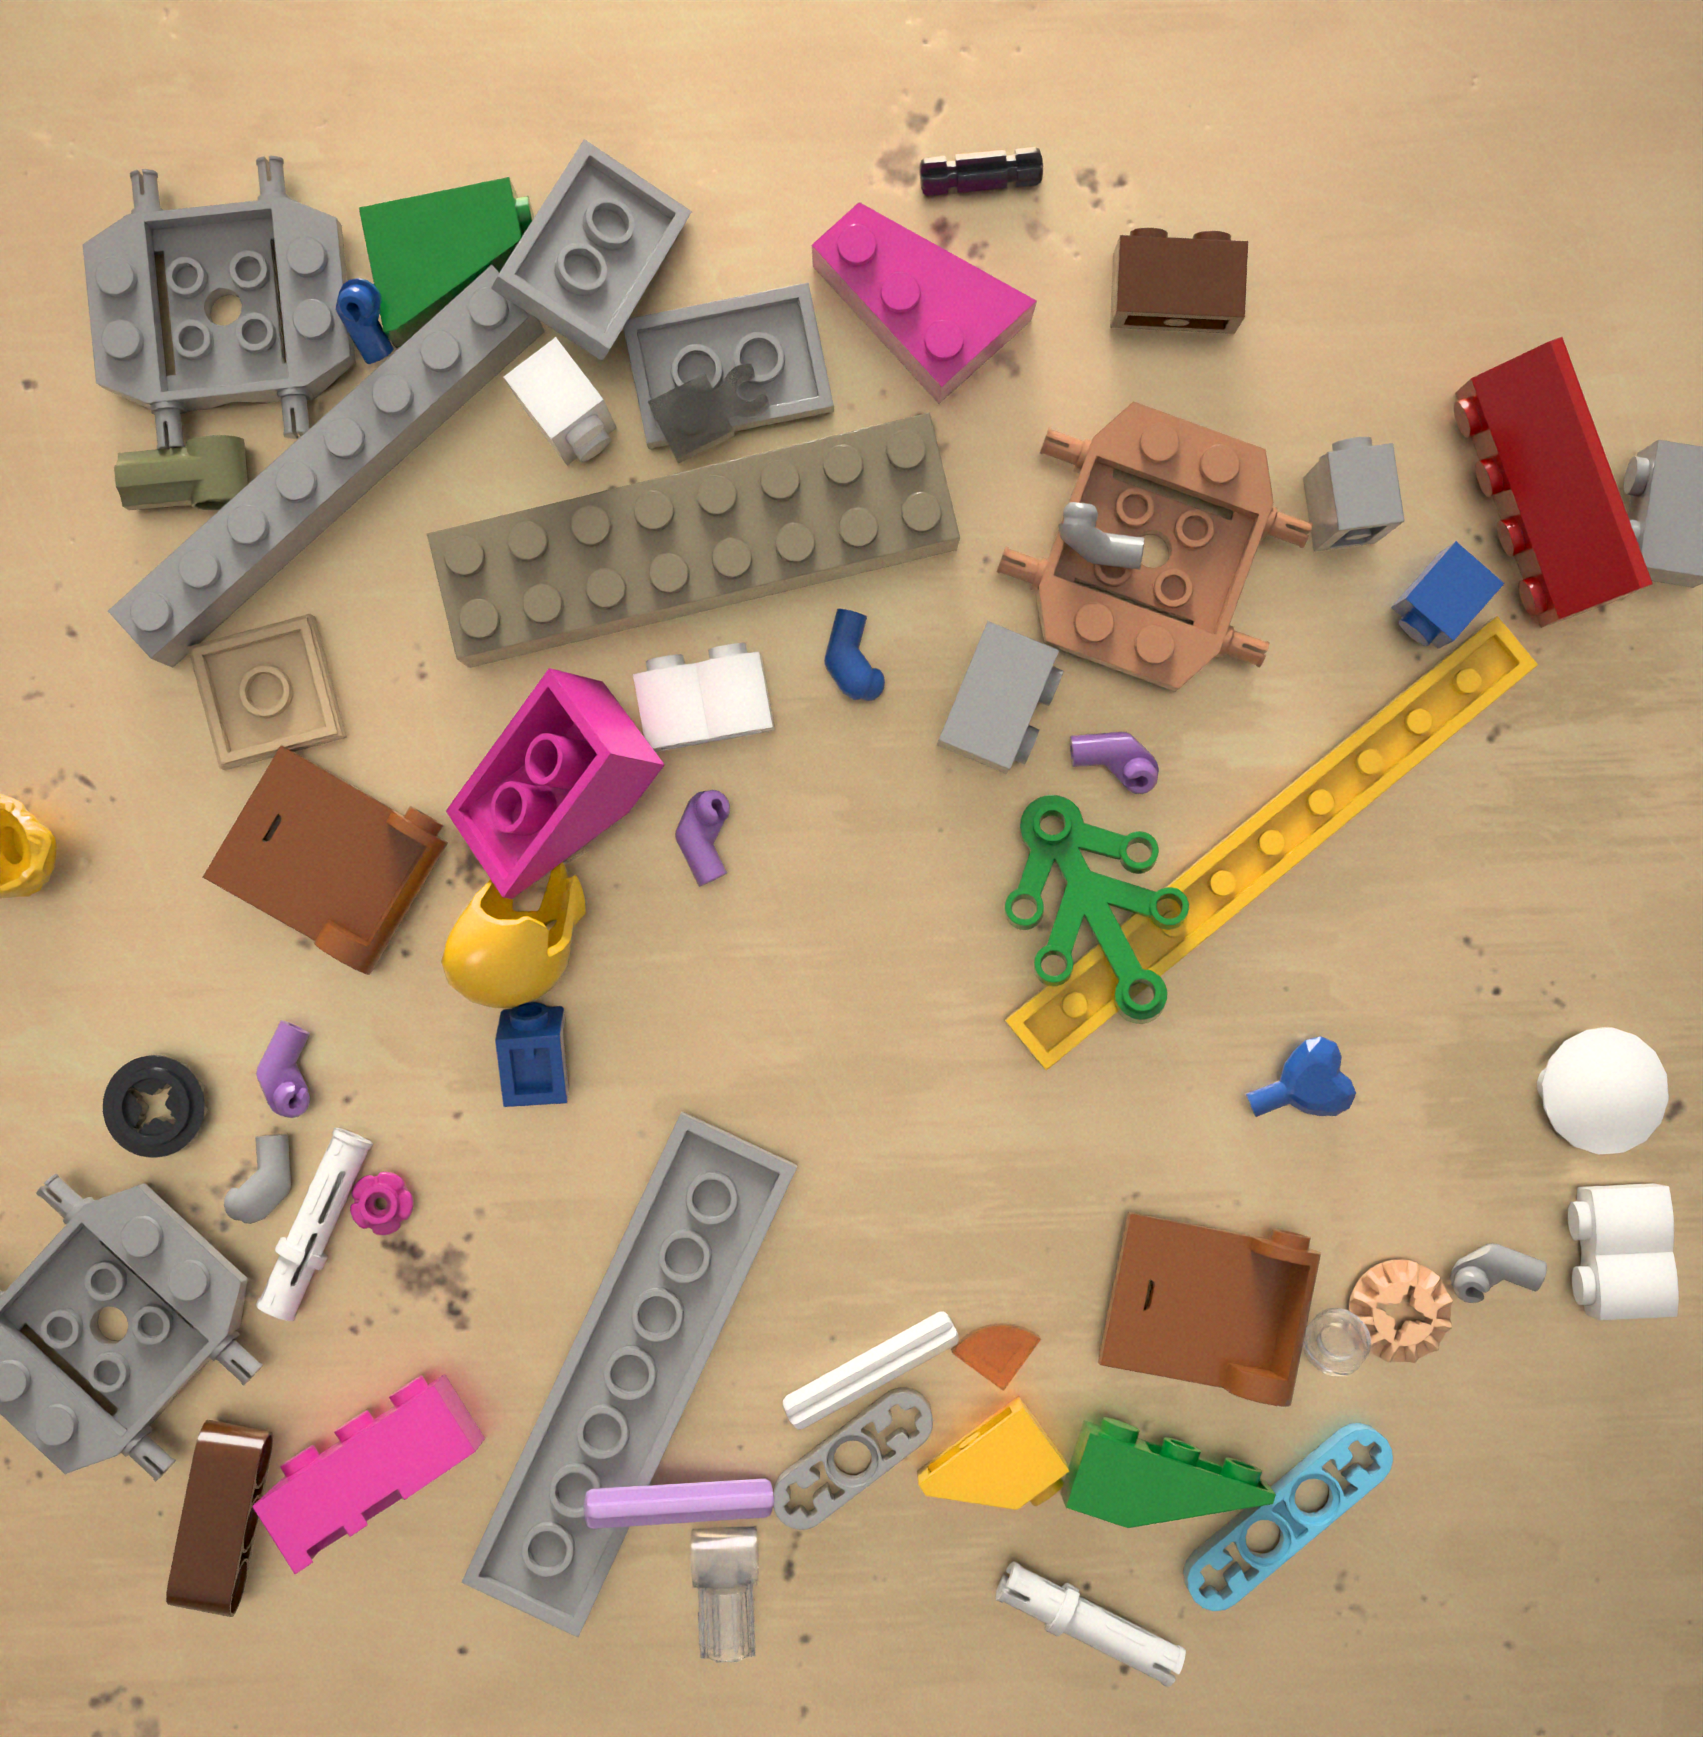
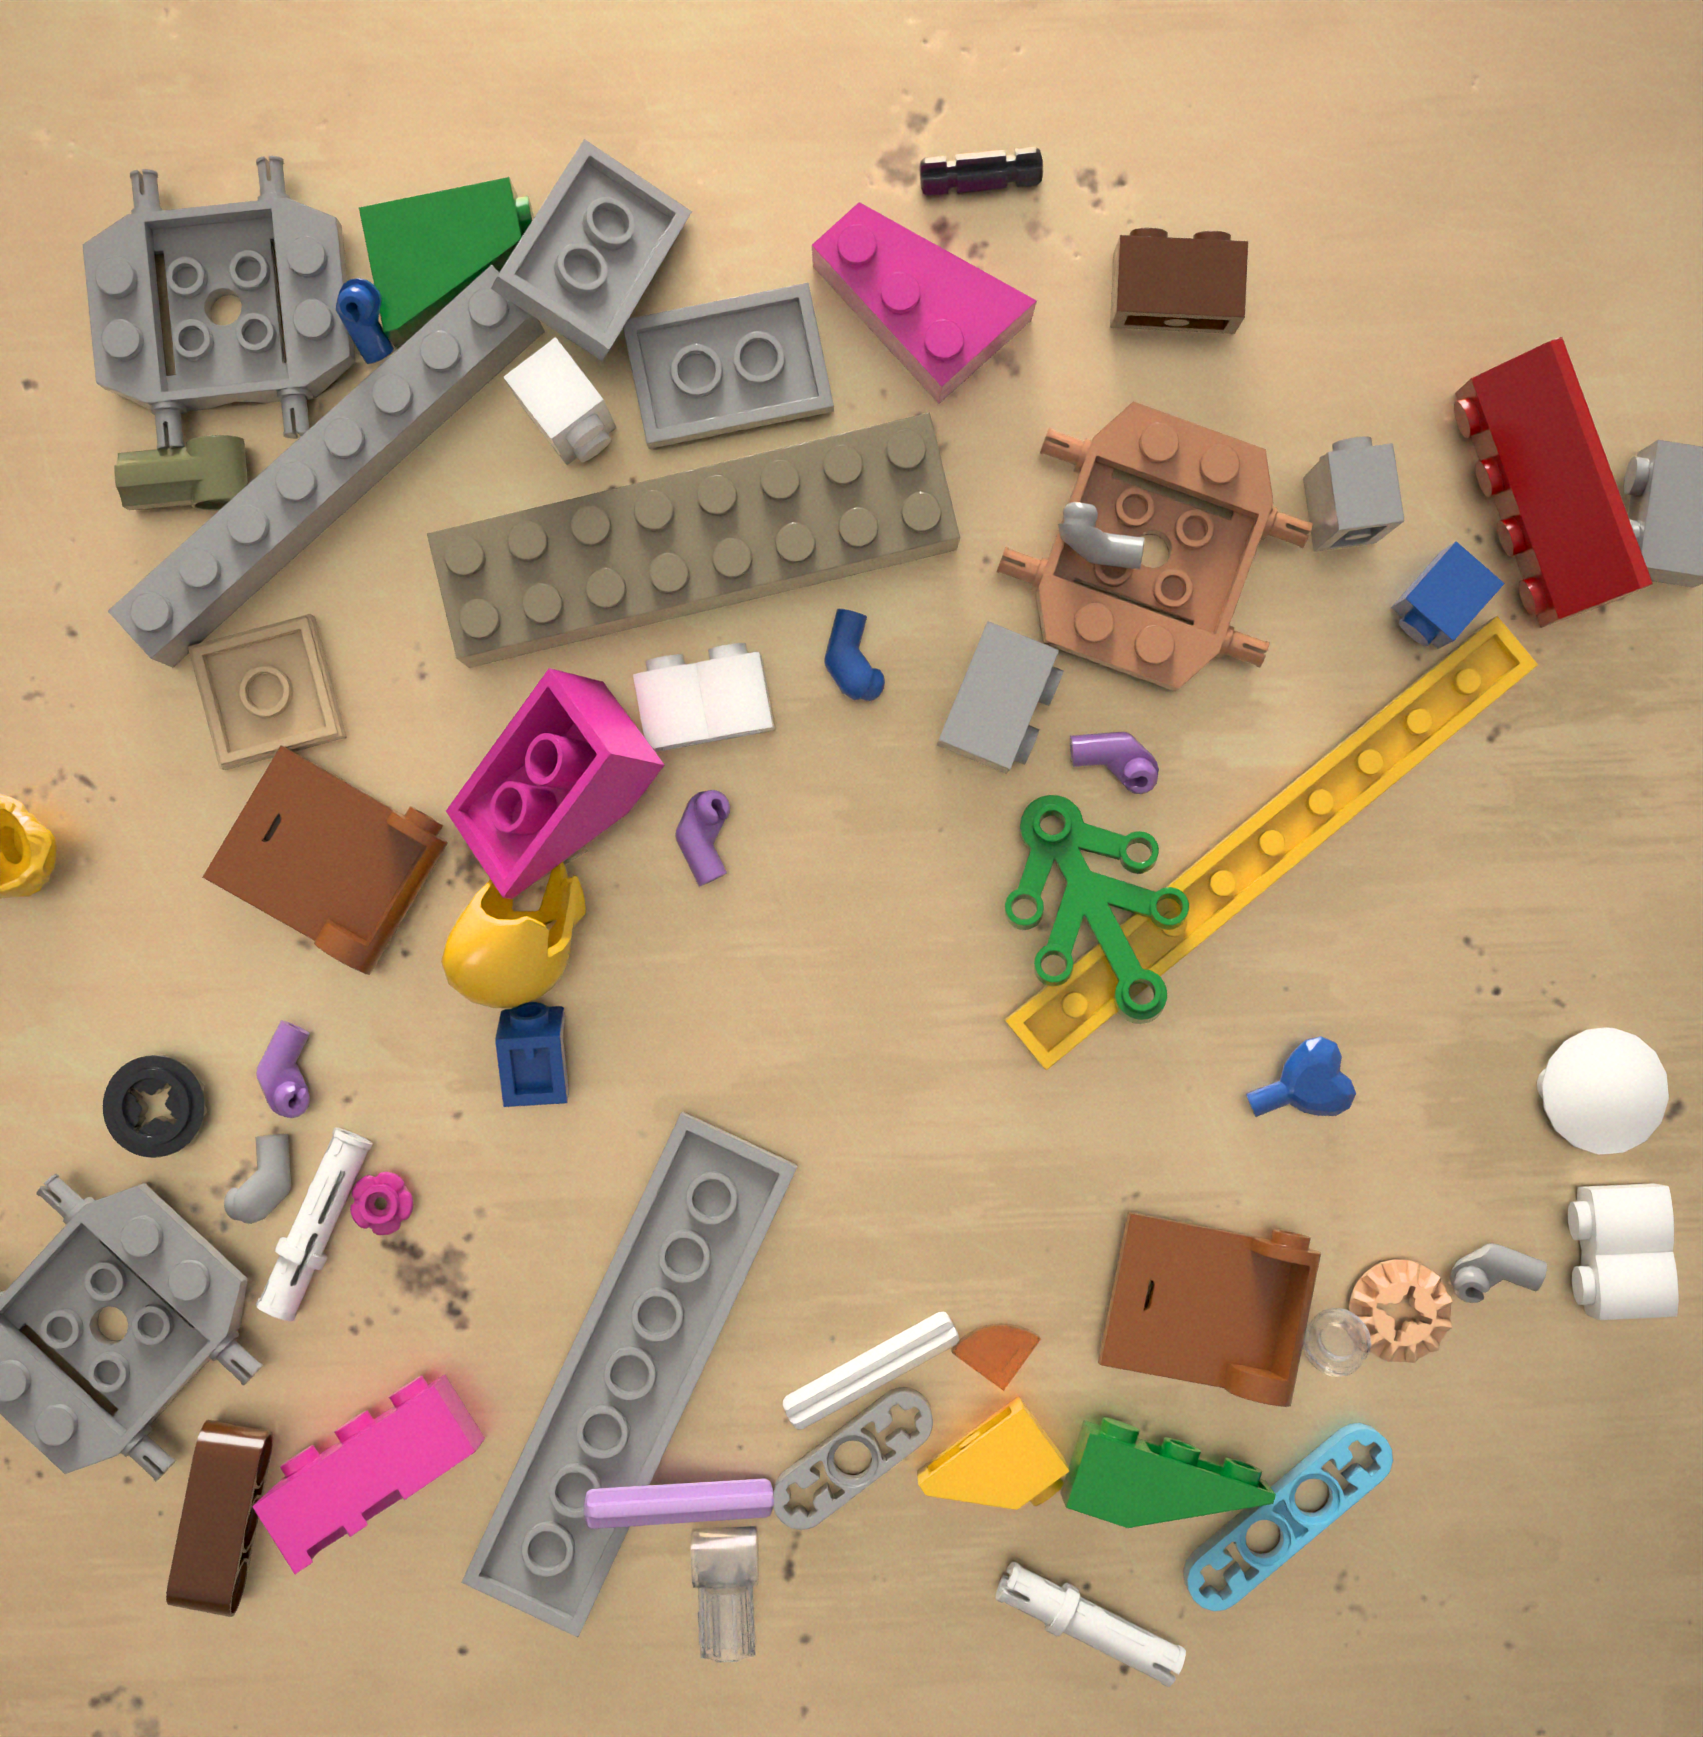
clear smoke plate [648,364,770,464] -> none

